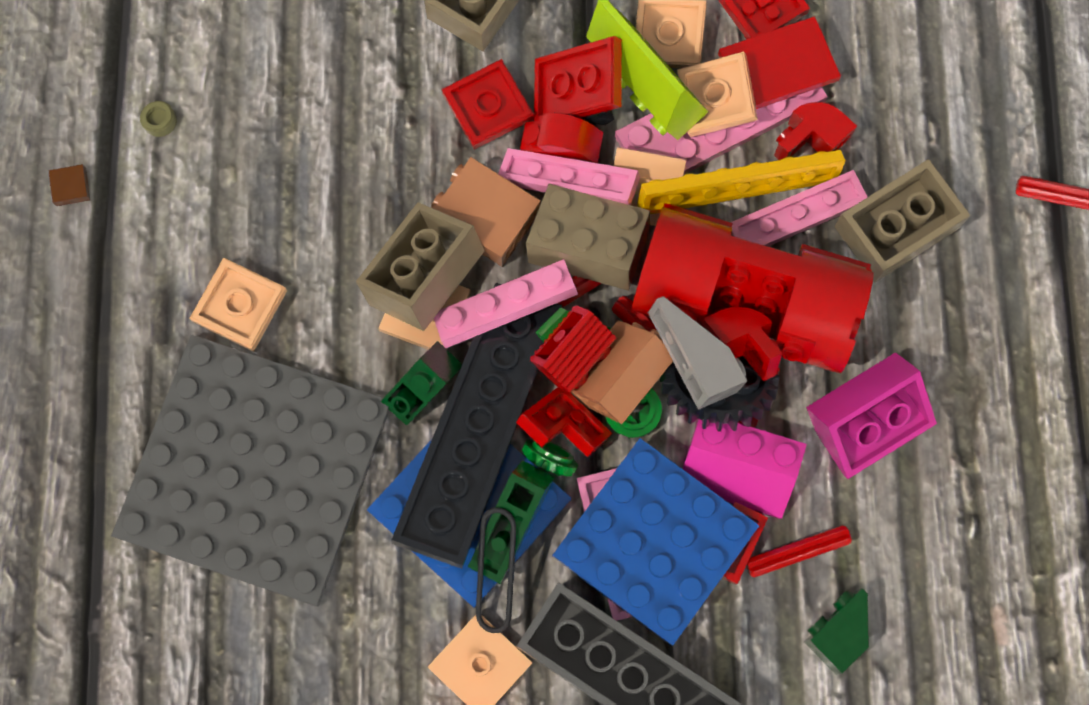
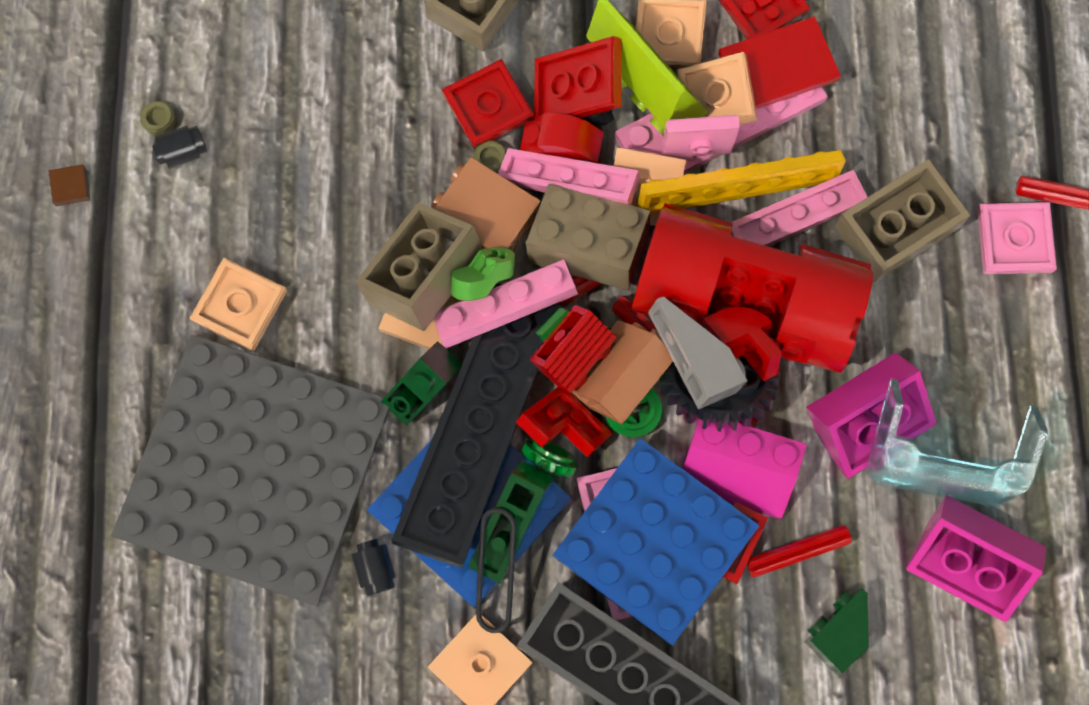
red brick [774,102,857,160] -> none
none -> black brick [152,125,208,169]
none -> black brick [351,539,396,596]
none -> bright green piece [451,247,515,301]
none -> olive tile [473,141,506,174]
none -> bright pink plate [661,115,740,157]
none -> clear light blue windscreen [868,379,1048,507]
none -> dark pink slope [906,495,1047,623]
none -> bright pink plate [977,202,1057,274]

